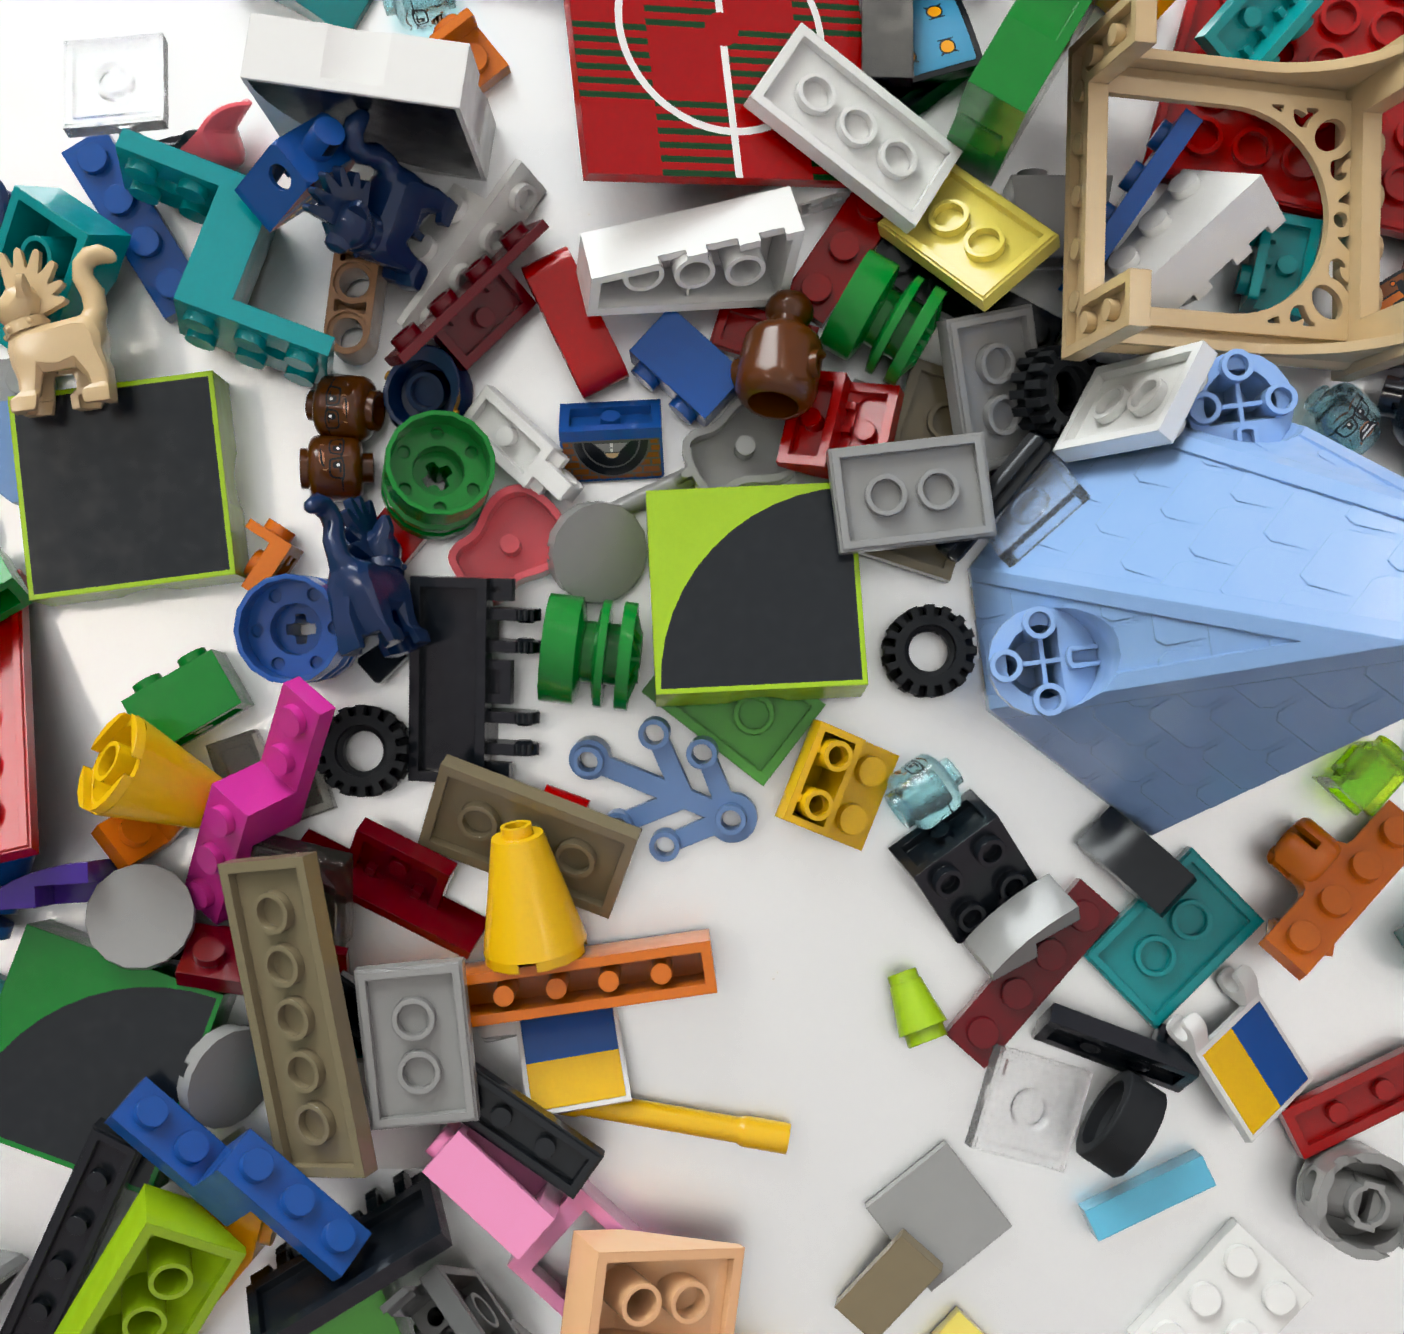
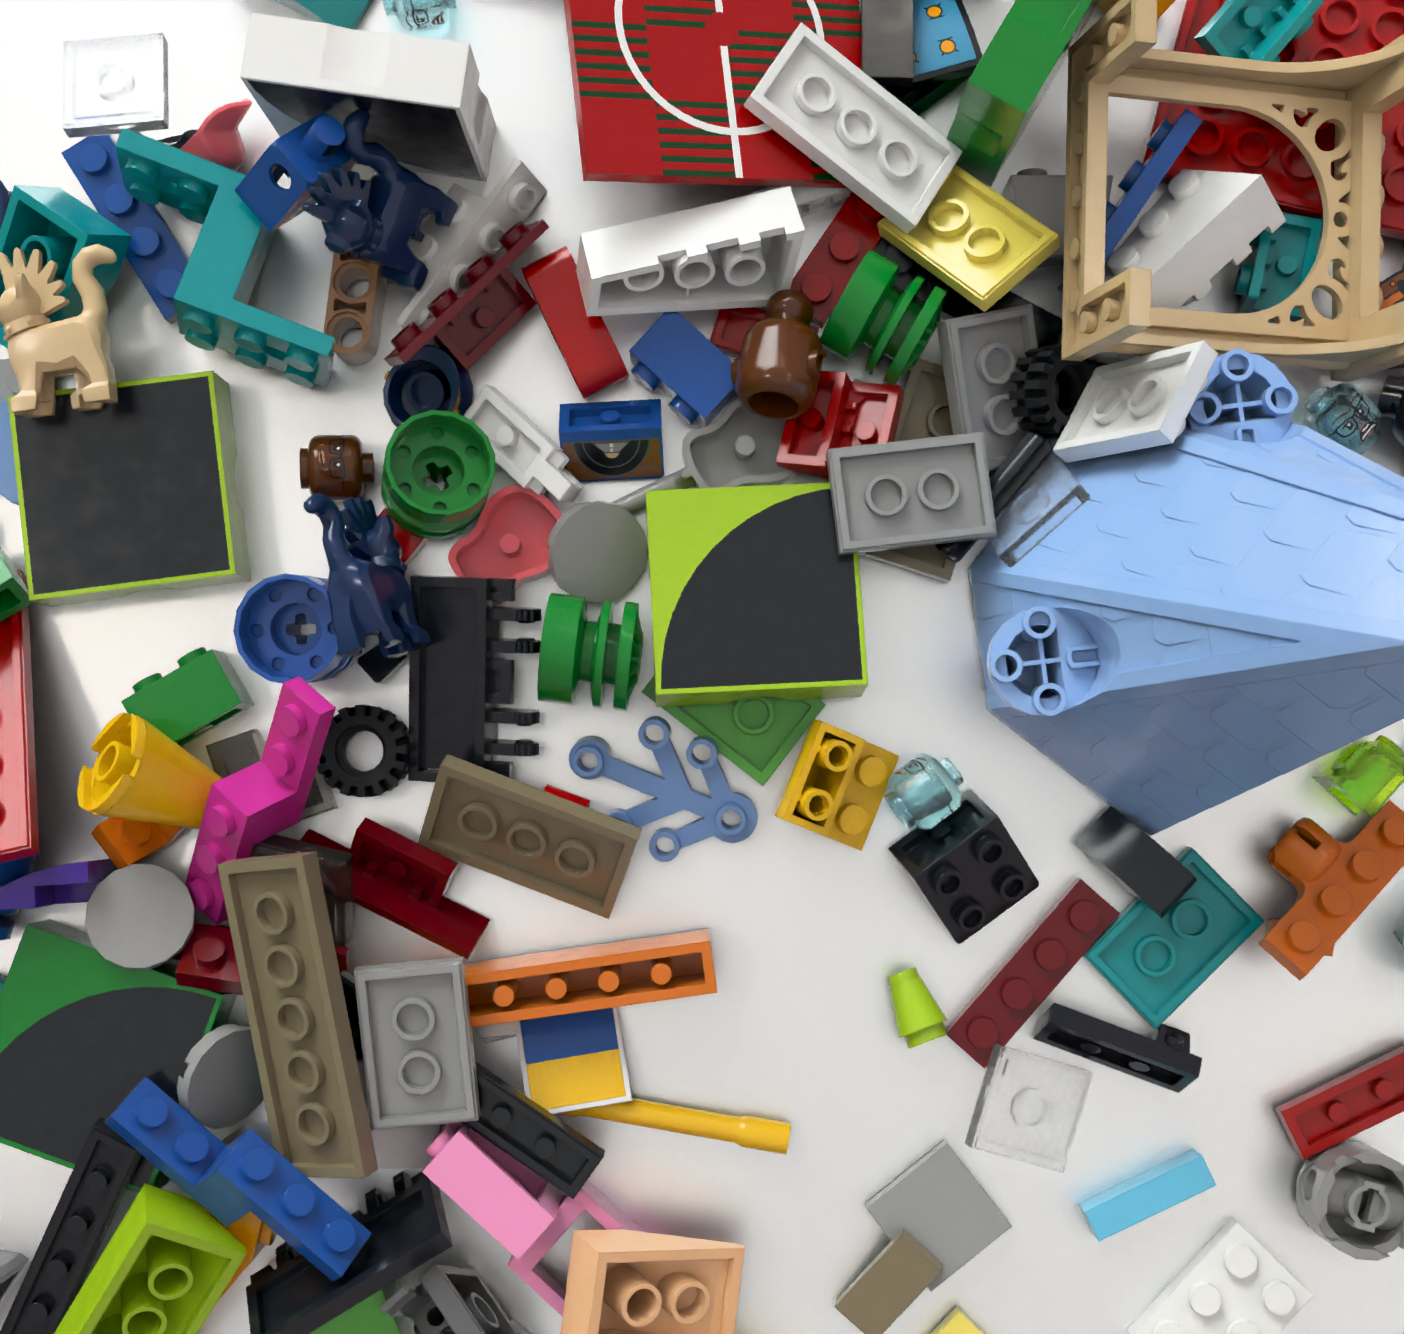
orange bracket [241,518,304,590] -> none
reddish brown head [305,374,386,442] -> none
orange bracket [429,8,511,94] -> none
yellow cone [483,820,588,975] -> none
black tyre [881,604,977,698] -> none
light grey slope [964,874,1080,981] -> none
black tyre [1076,1070,1167,1178] -> none
flag [1166,965,1313,1143] -> none

